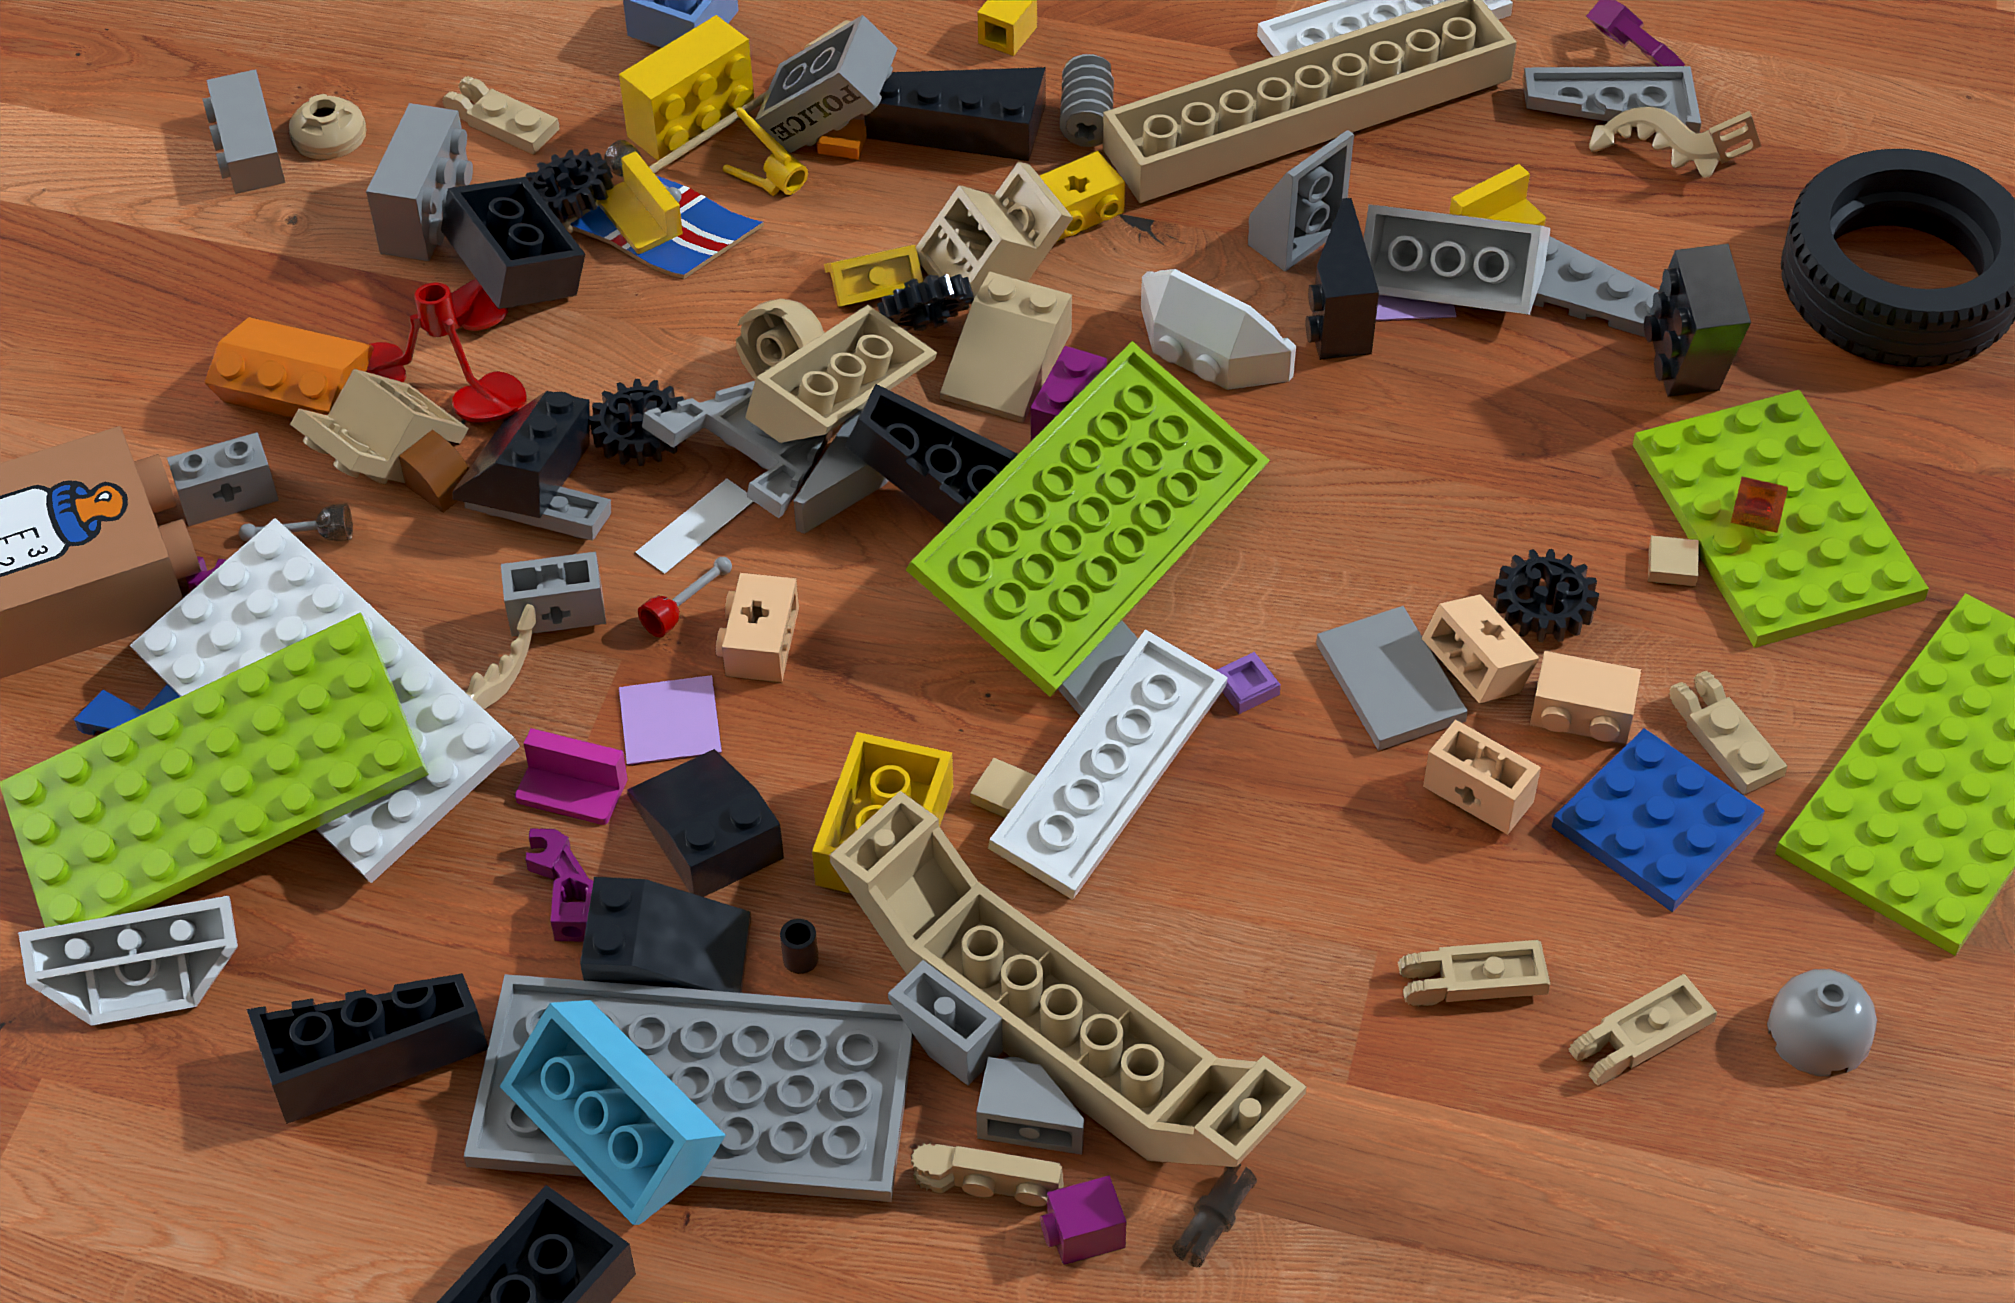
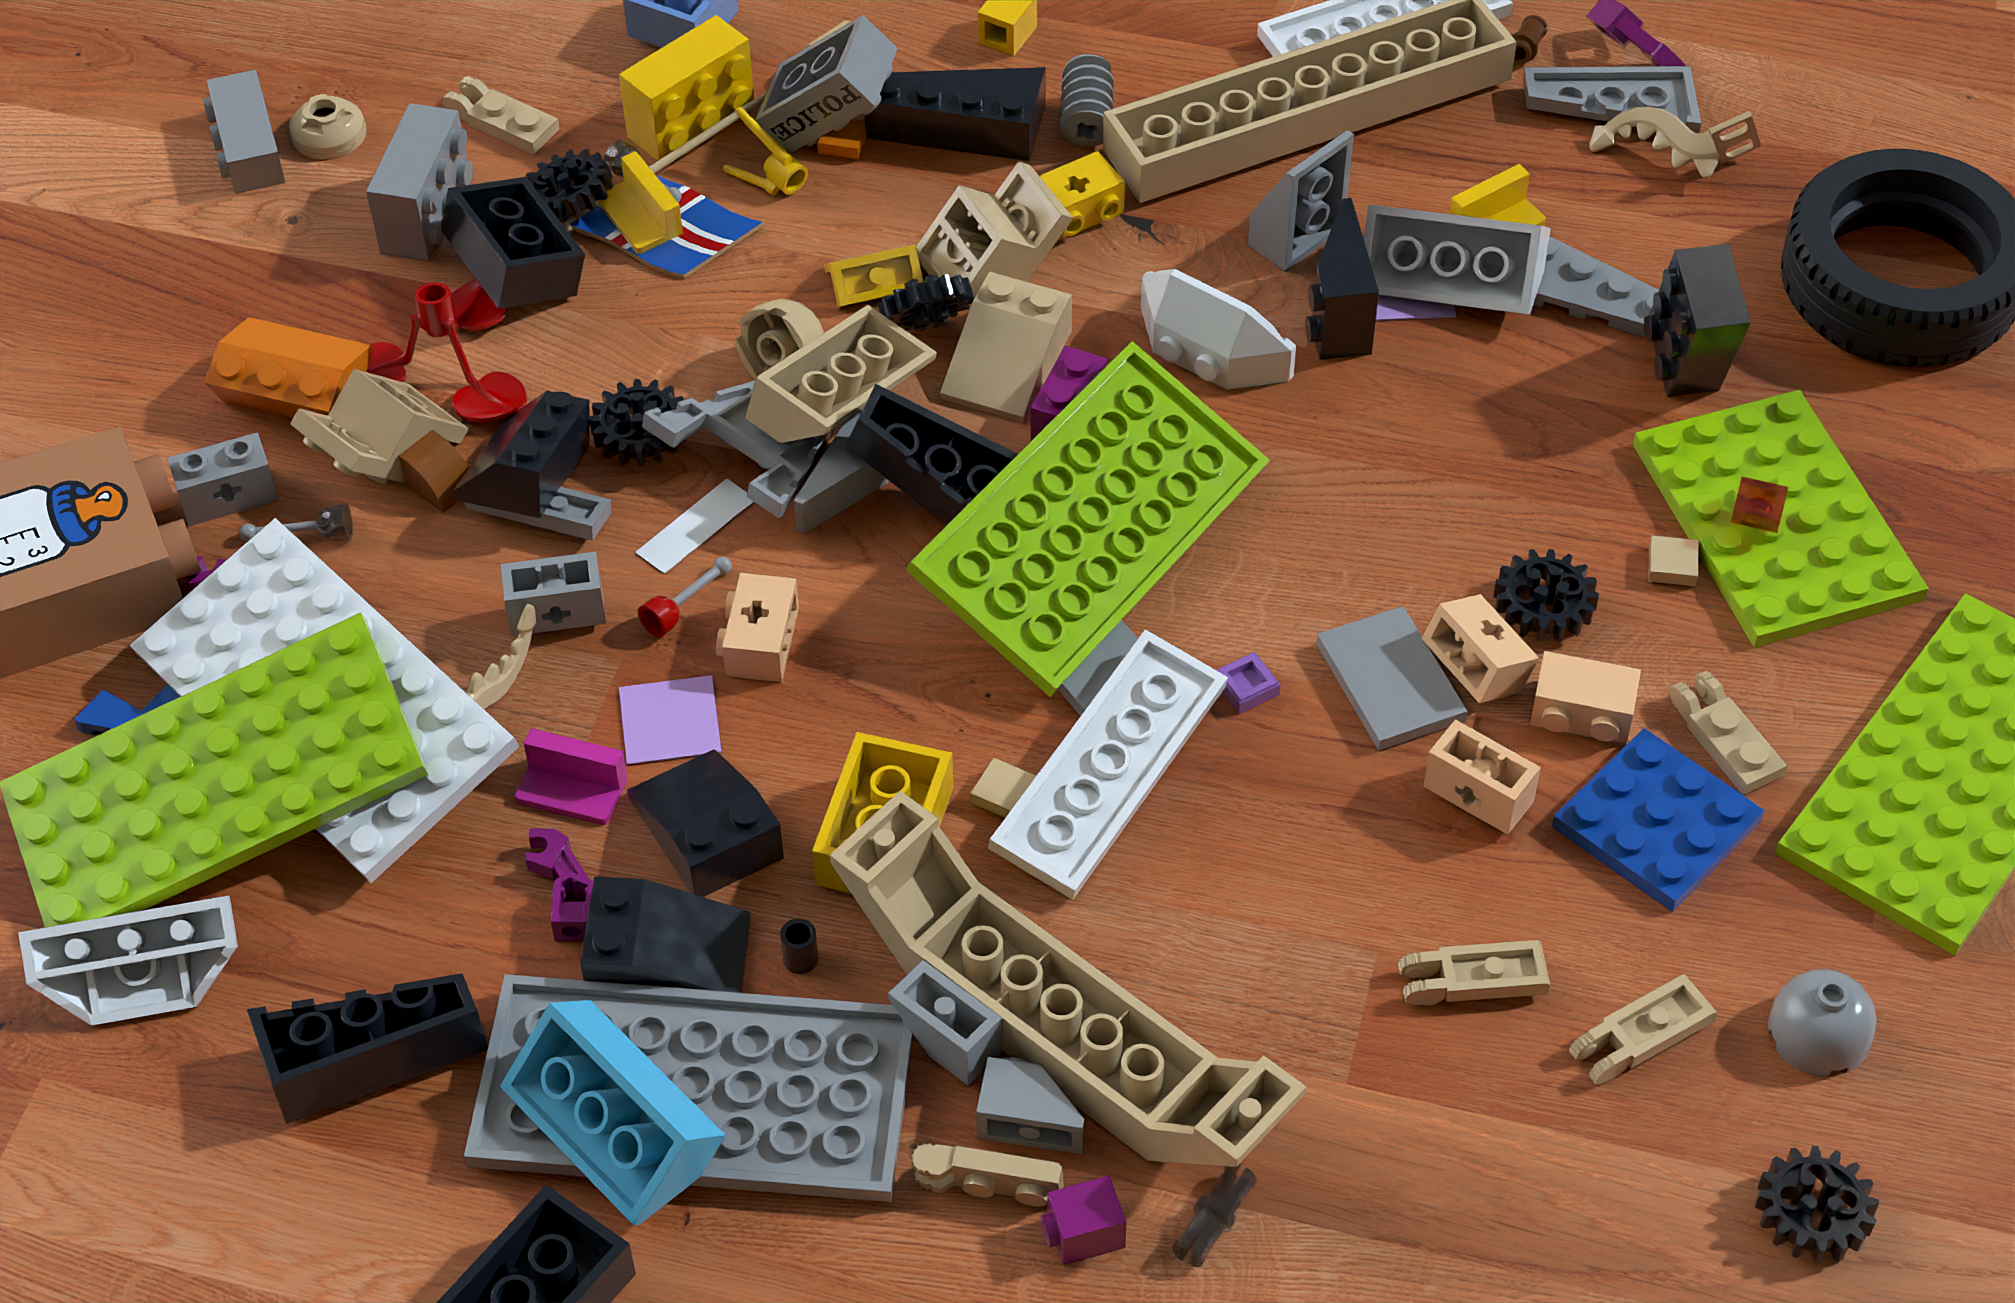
none -> reddish brown pin [1511,15,1548,63]
none -> black gear [1755,1145,1879,1263]

